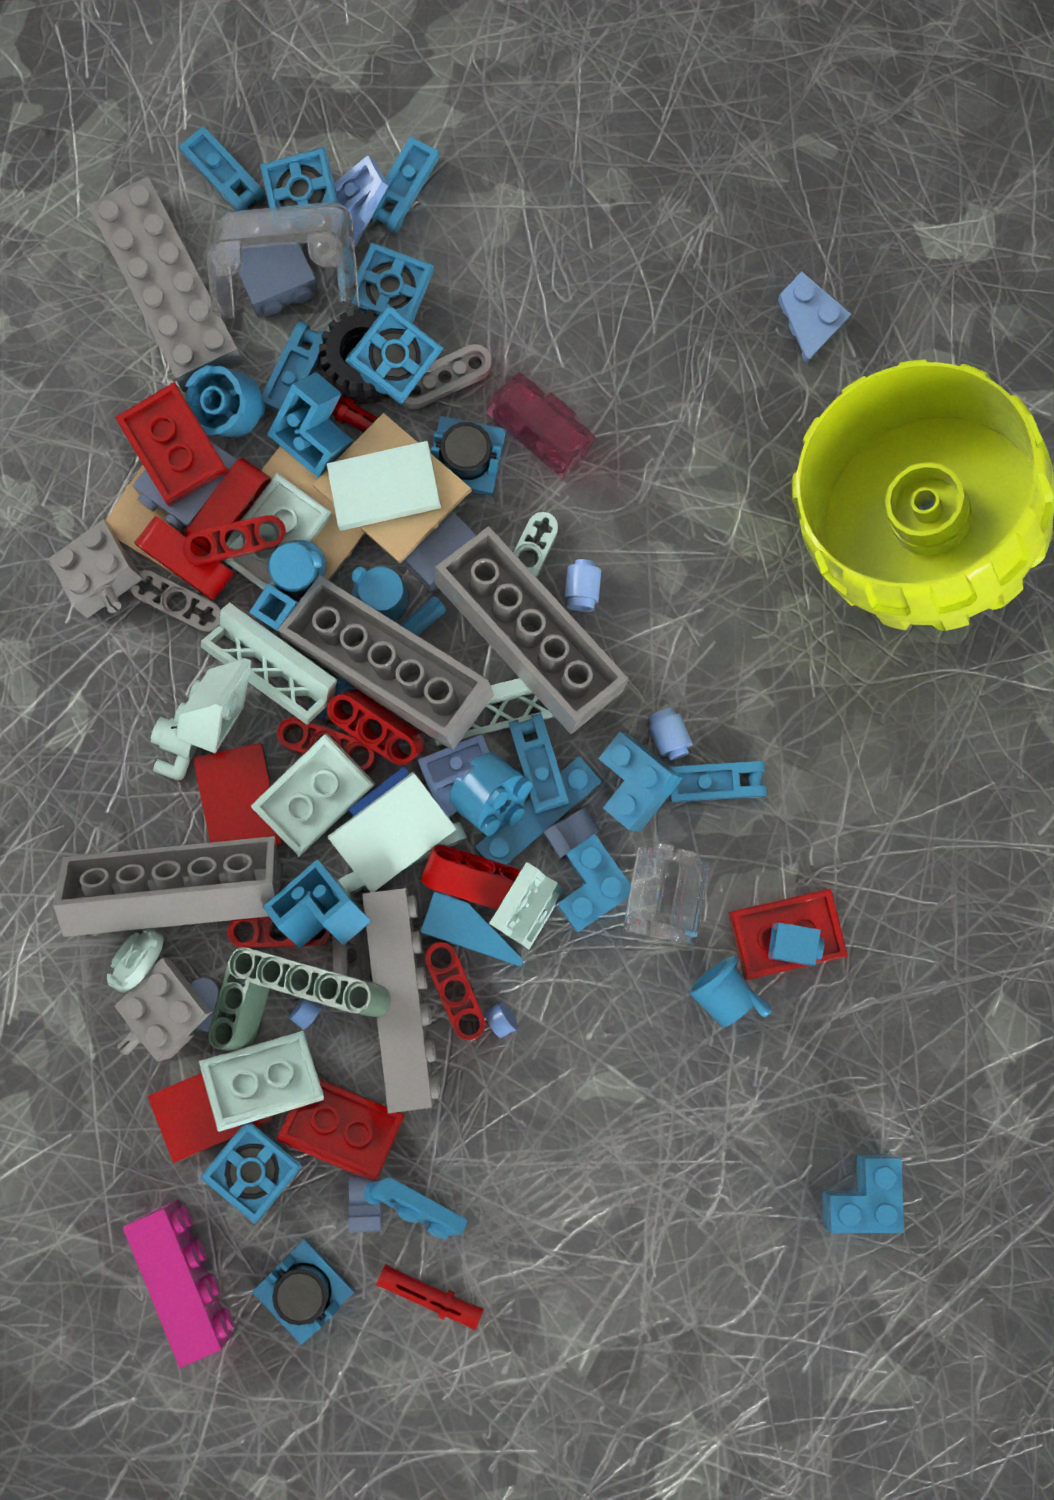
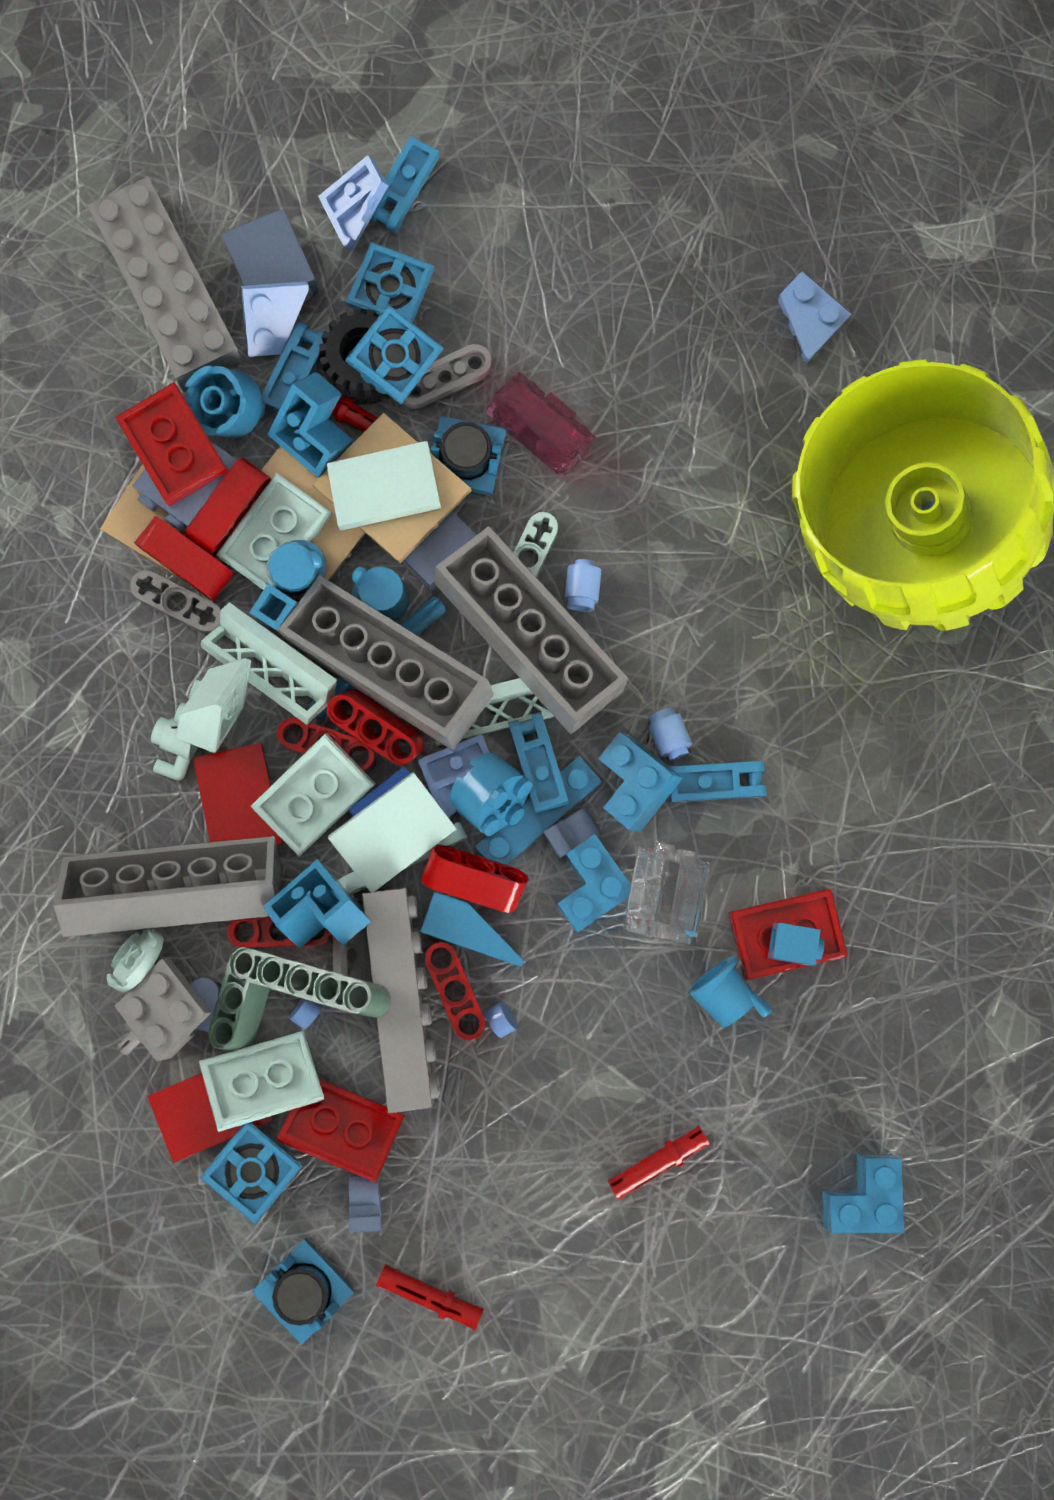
light grey plate [48,519,143,618] -> none
dark pink brick [123,1199,234,1369] -> none
dark azure plate [178,126,266,217] -> none
red beam [183,515,286,565] -> none
clear windscreen [207,202,359,319] -> none
dark azure piece [260,147,342,233] -> none
dark azure plate [363,1178,468,1239] -> none
light aqua slope [489,862,565,949] -> none
none -> light blue wing [241,281,309,357]
none -> red pin [607,1125,711,1201]

